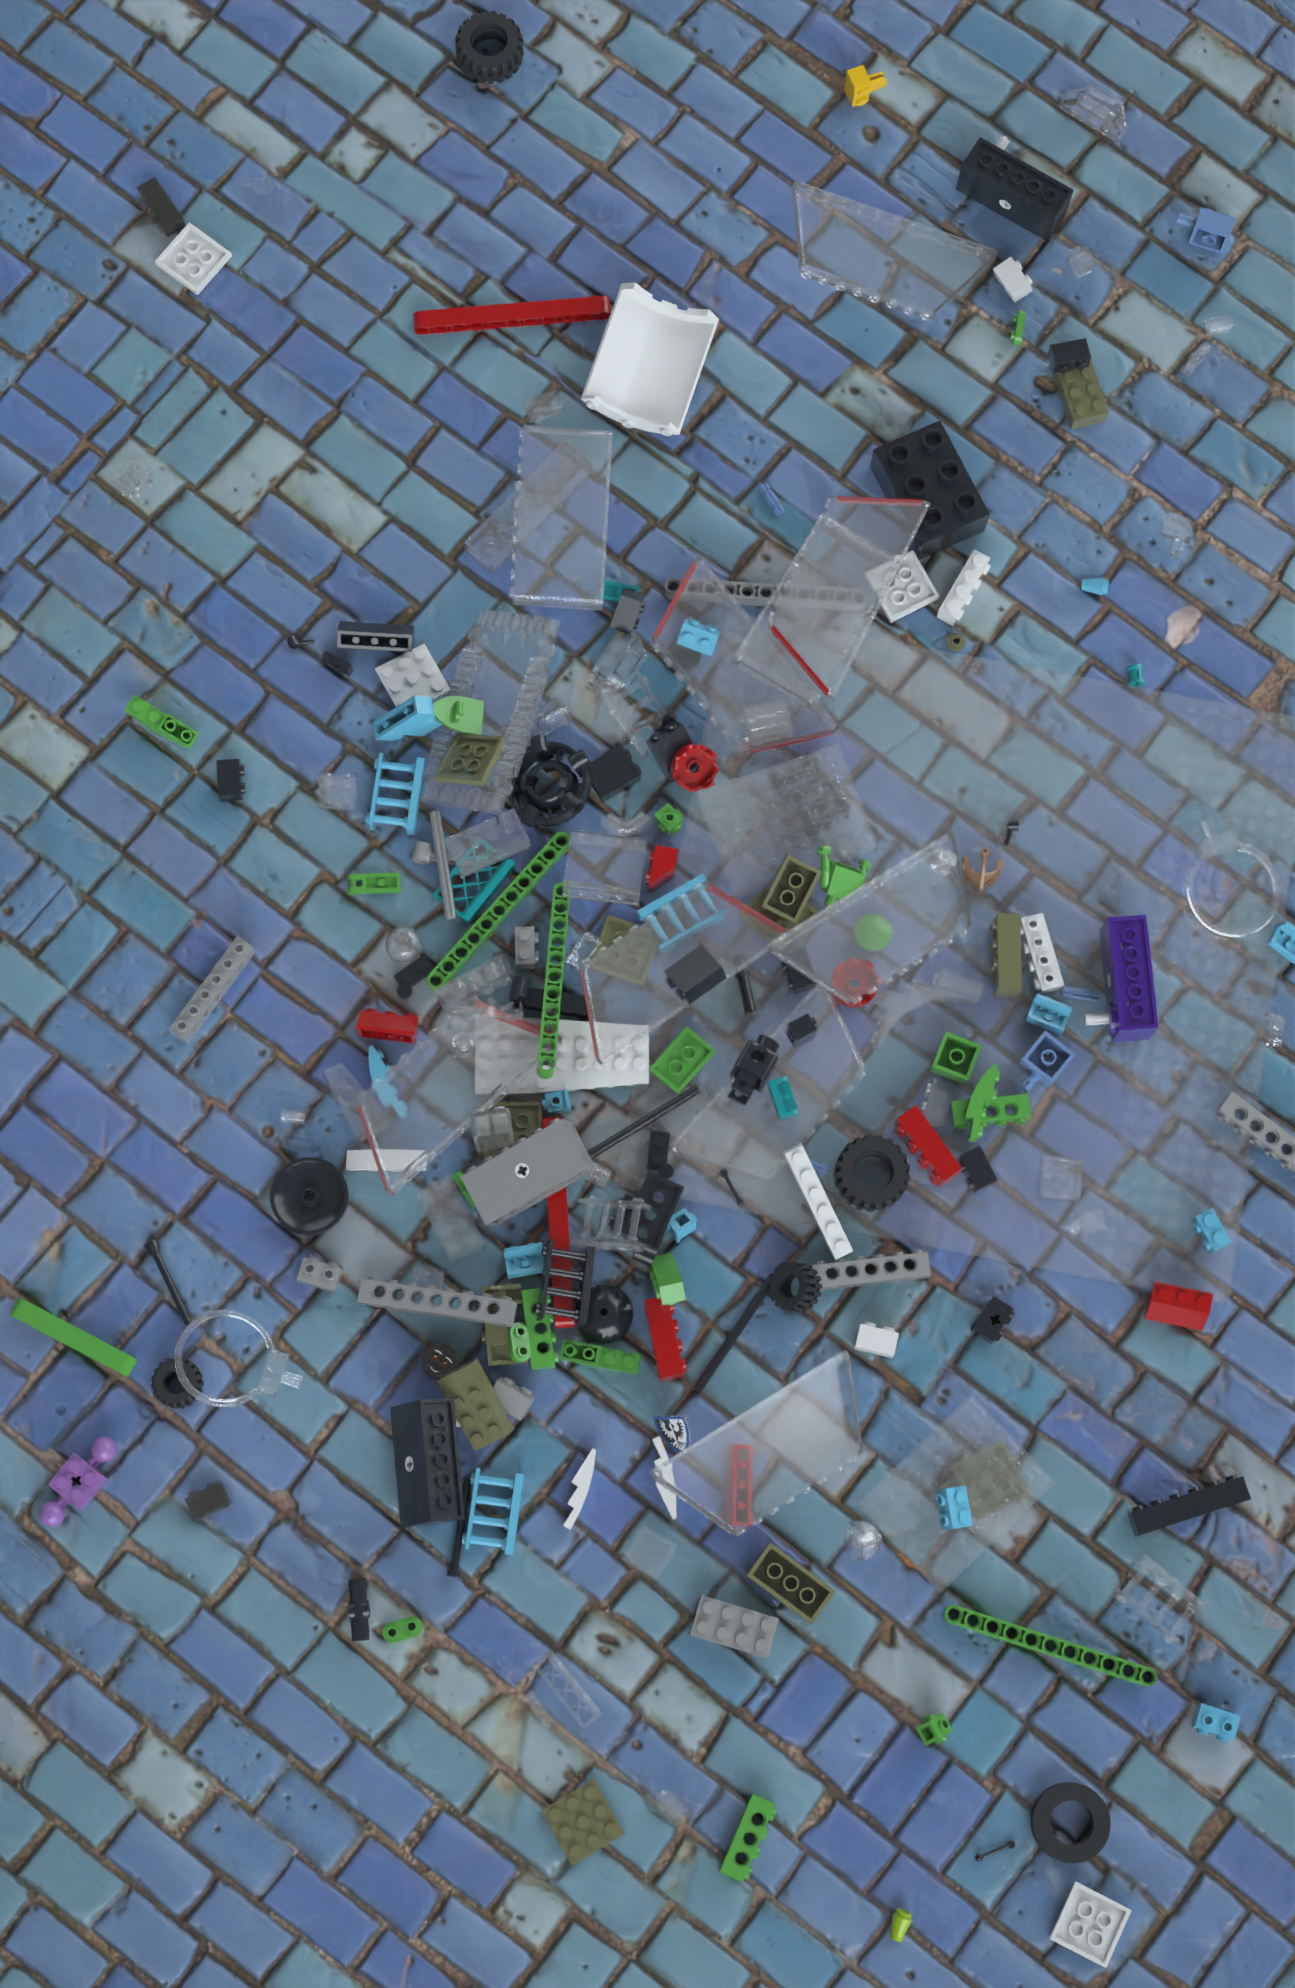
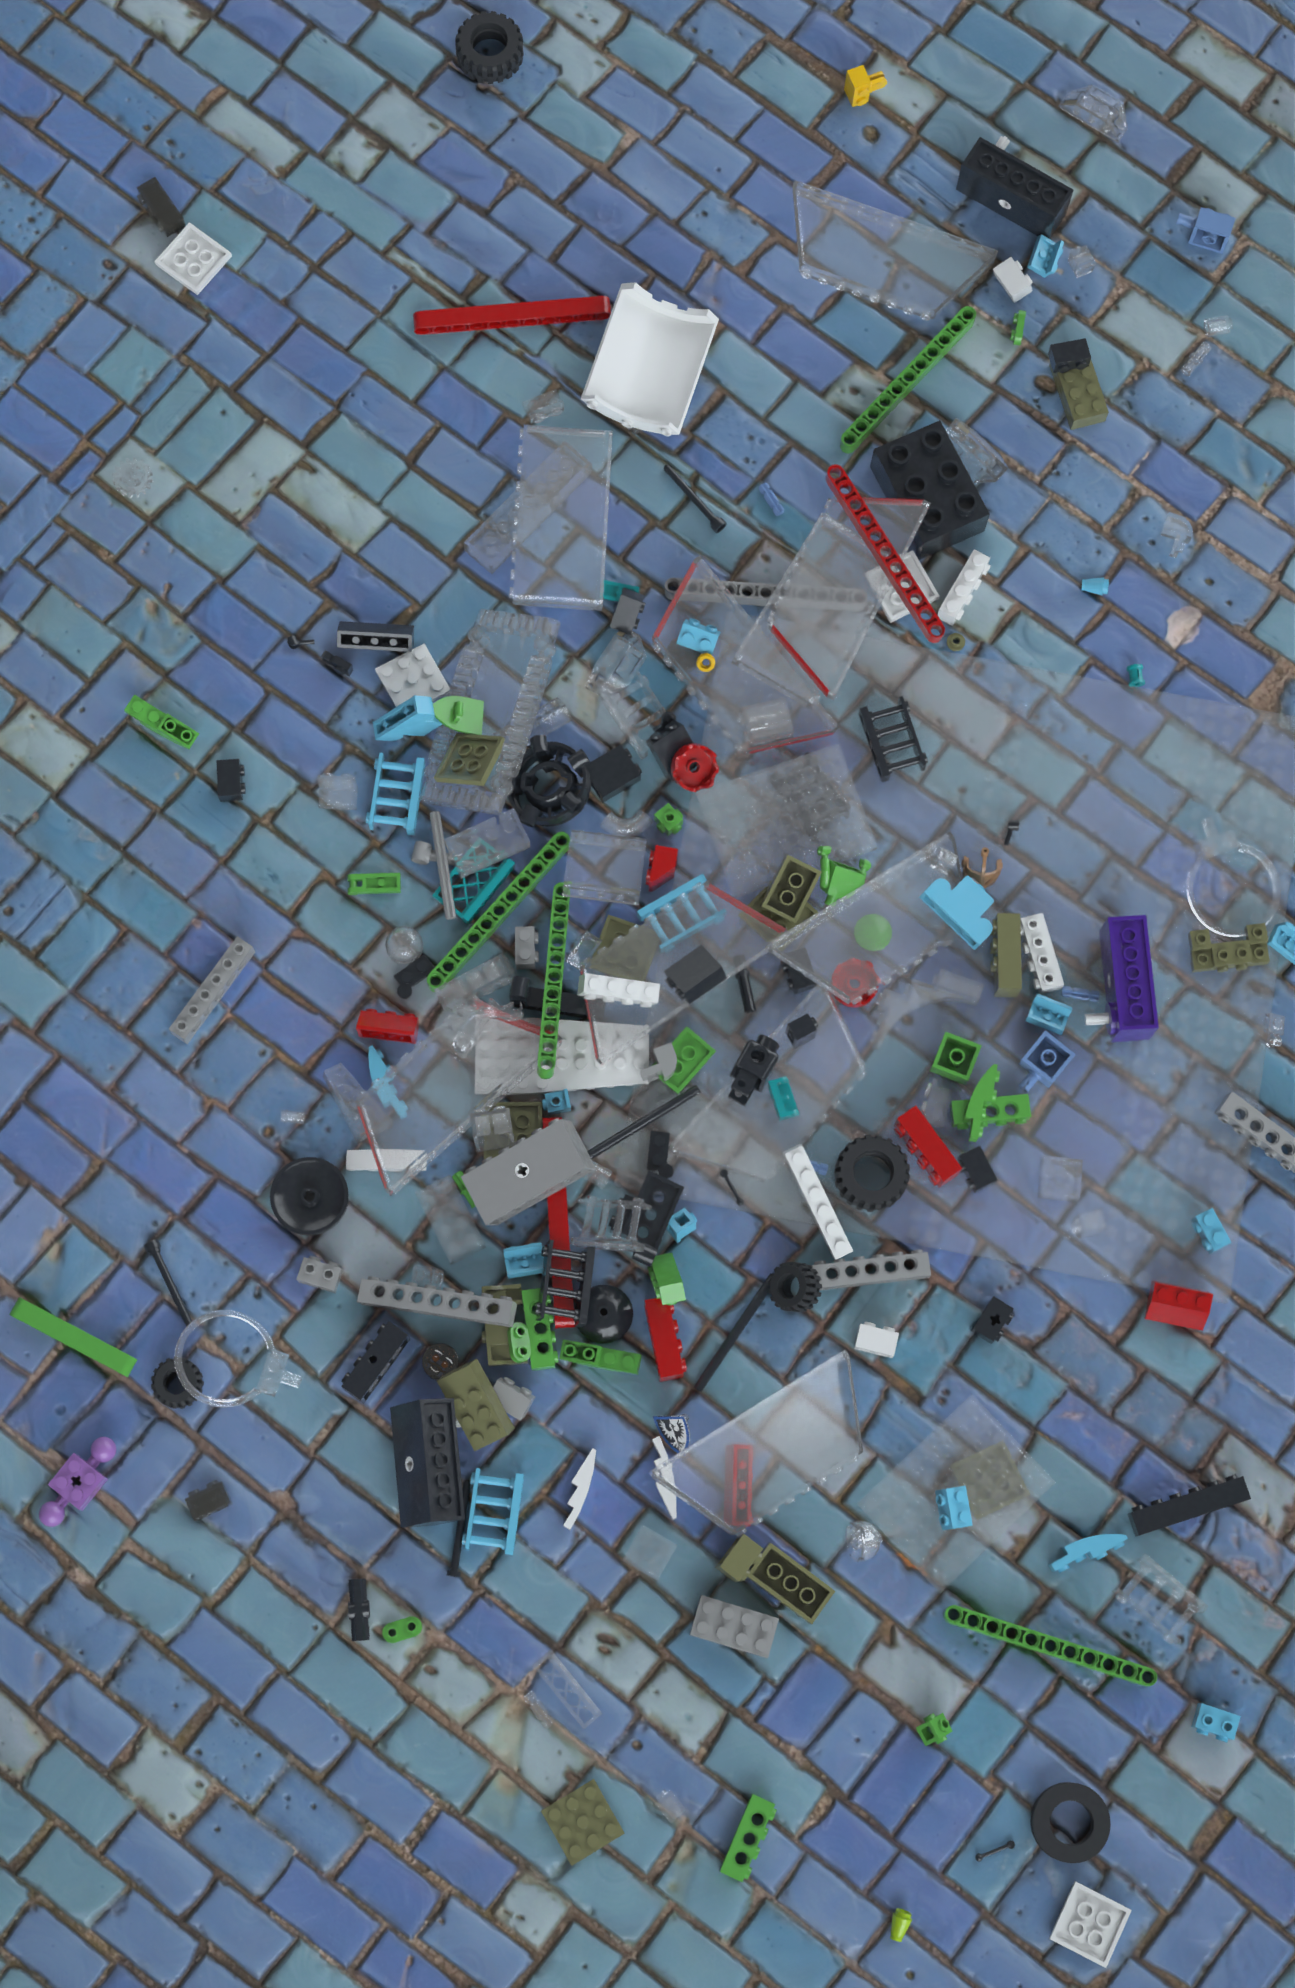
none -> black brick [341,1321,410,1404]
none -> white brick [577,973,660,1008]
none -> light grey brick [640,1043,677,1082]
none -> black piece [664,464,727,533]
none -> yellow plate [696,653,715,672]
none -> olive brick [715,1534,763,1582]
none -> red beam [825,464,945,643]
none -> bright green beam [840,306,976,454]
none -> black fence [858,696,928,782]
none -> medium azure brick [919,875,994,950]
none -> clear wedge [946,418,1008,483]
none -> medium azure bracket [1027,234,1064,278]
none -> medium azure slope [1048,1534,1128,1573]
none -> olive bracket [1188,923,1270,973]

